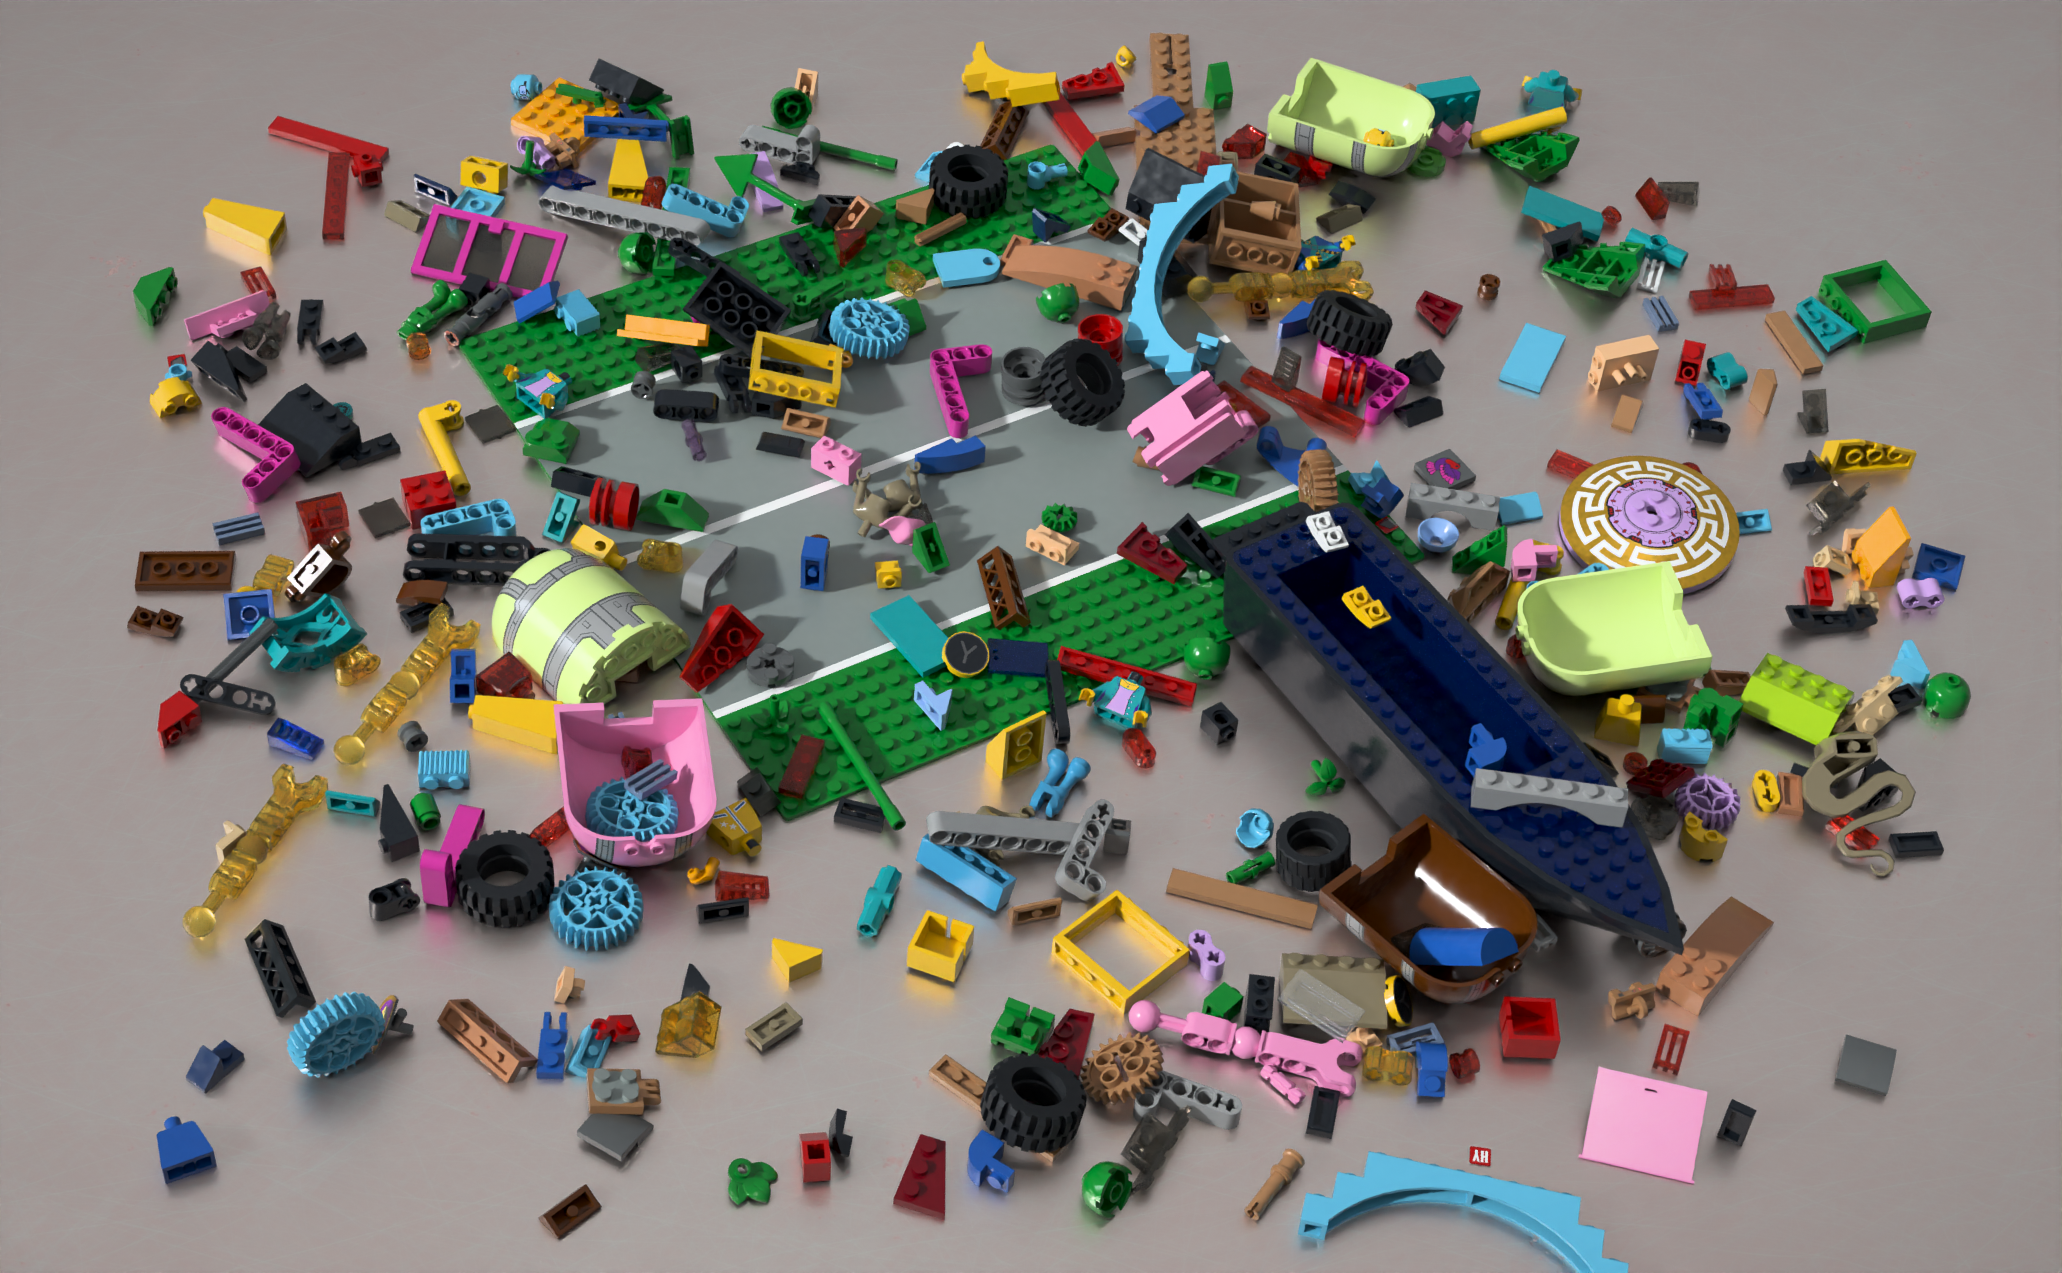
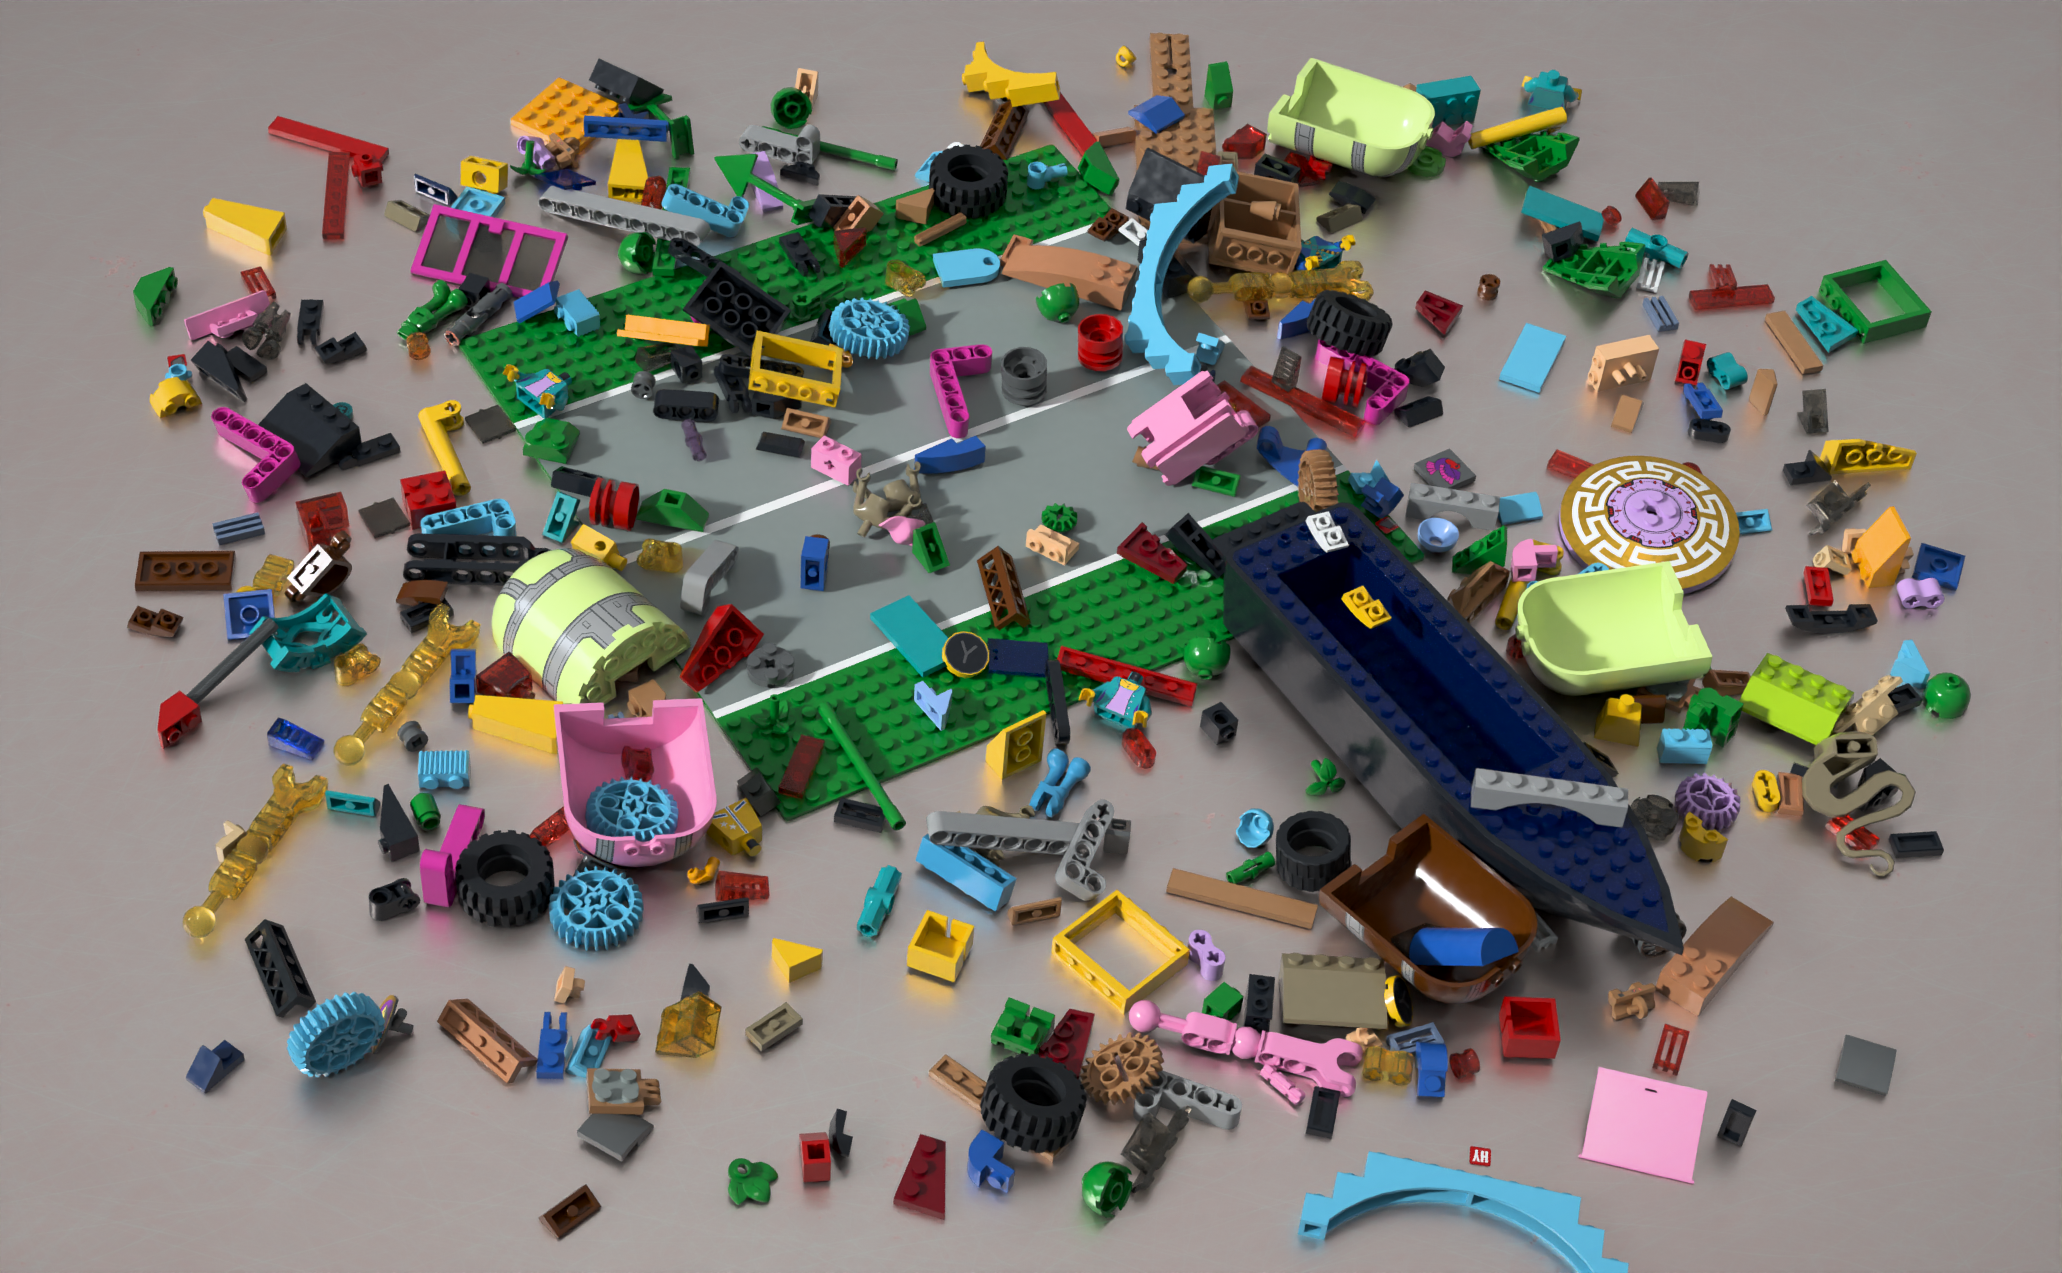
blue torso [157,1116,217,1184] -> none
black beam [180,674,276,715] -> none
medium azure head [511,74,542,101] -> none
green piece [556,83,606,108] -> none
sand blue tile [624,759,678,801] -> none
yellow bracket [875,561,902,589] -> none
slope [1032,208,1071,242] -> none
black tyre [1040,338,1125,427] -> none
red wing [1062,62,1125,100] -> none
medium nougat pin [1244,1148,1305,1220] -> none
clear piece [1277,969,1365,1043] -> none
yellow head [1363,128,1394,147] -> none
blue brick [1465,723,1507,777] -> none
clear red tile [1623,752,1648,775] -> none
dark red tile [1626,759,1695,798] -> none
tan bracket [1845,581,1879,615] -> none
none -> medium nougat slope [627,679,666,717]

